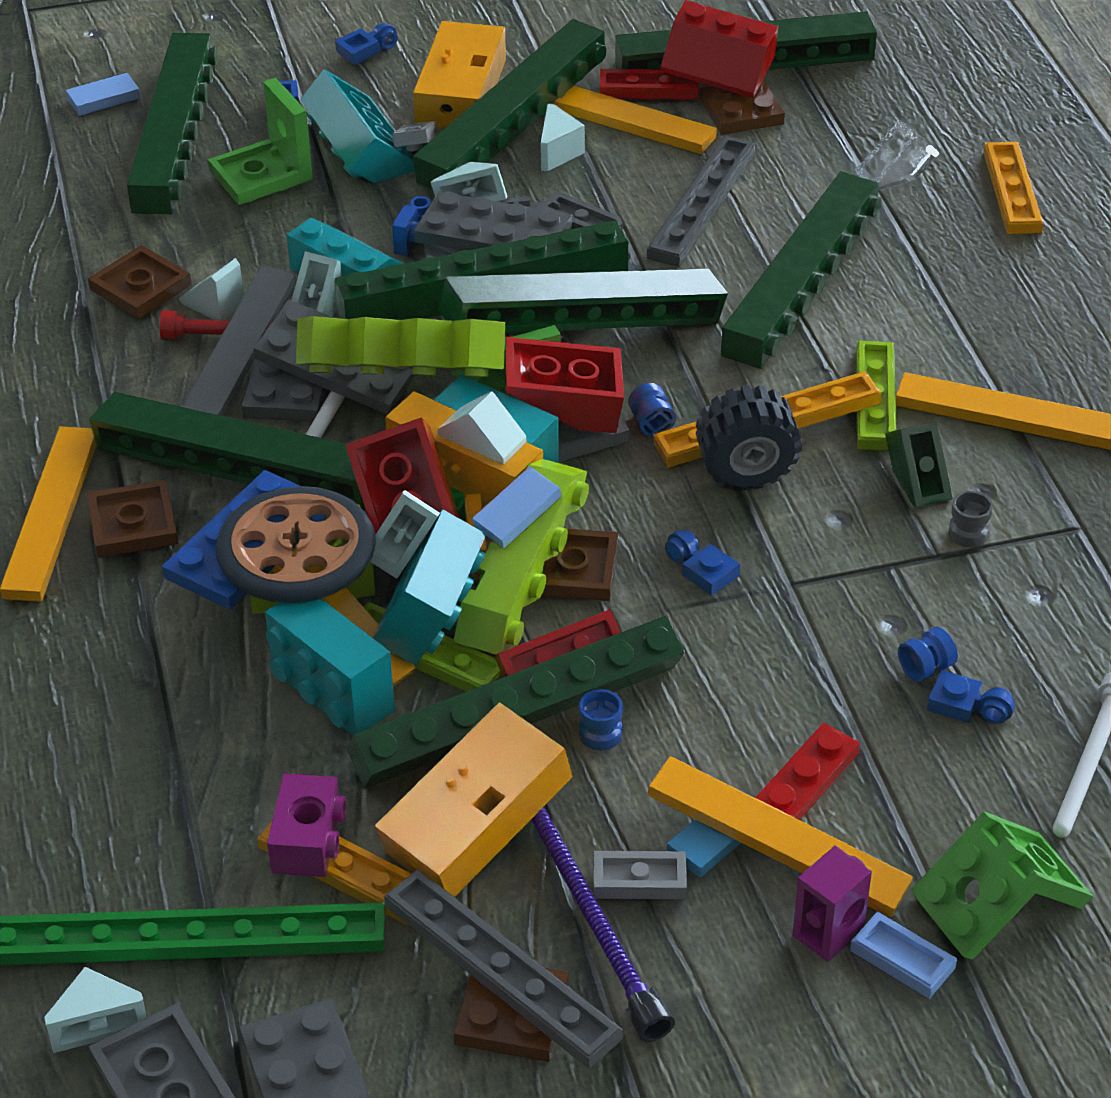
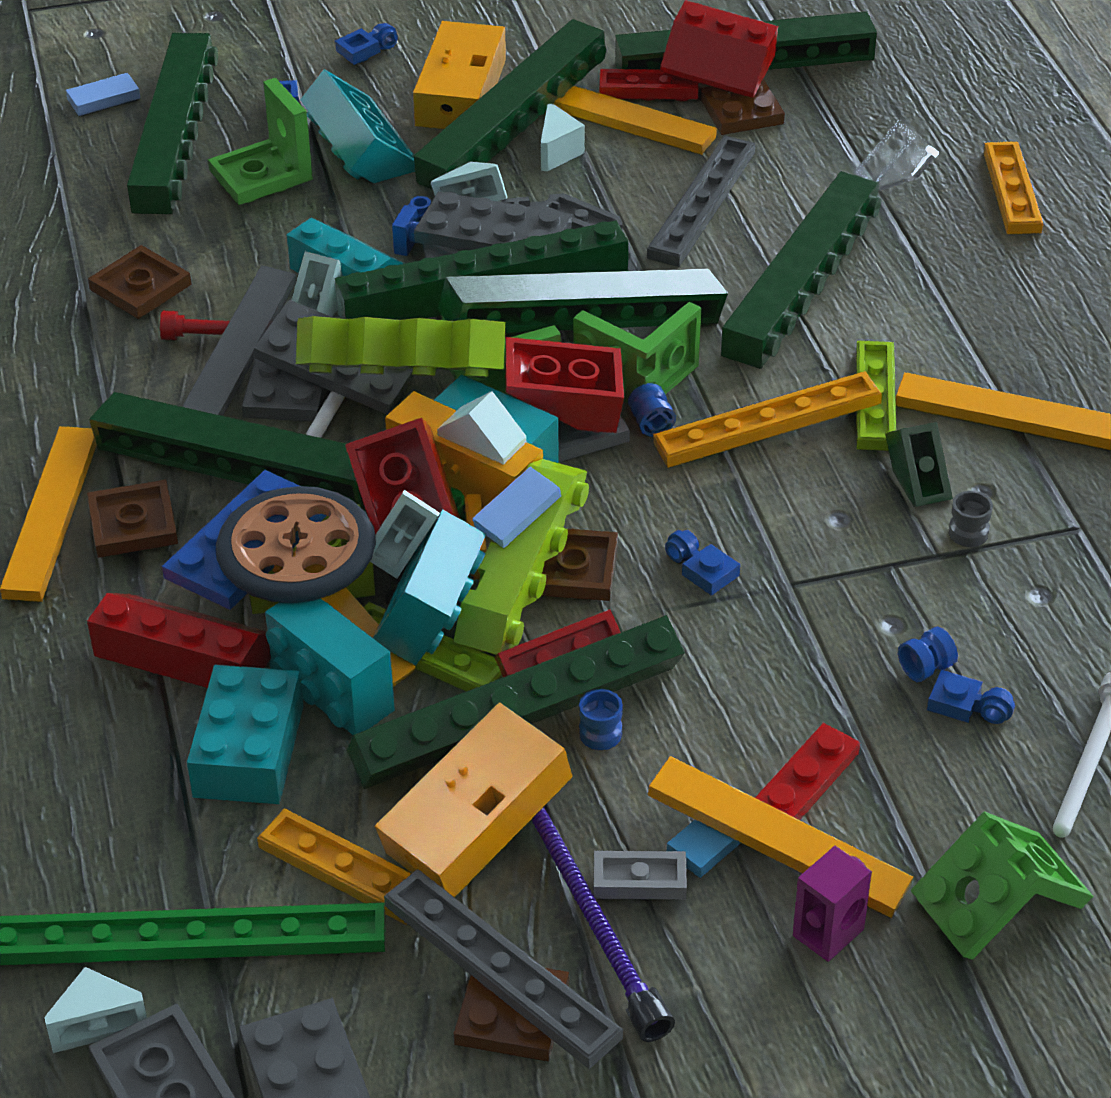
light aqua slope [179,258,244,321] -> none
magenta brick [267,773,346,877] -> none
light grey plate [392,121,438,151] -> none
black wheel [695,385,802,490] -> none
light blue tile [850,911,957,999] -> none
none -> red slope [87,593,271,688]
none -> teal brick [187,665,304,804]
none -> bright green bracket [573,302,701,403]

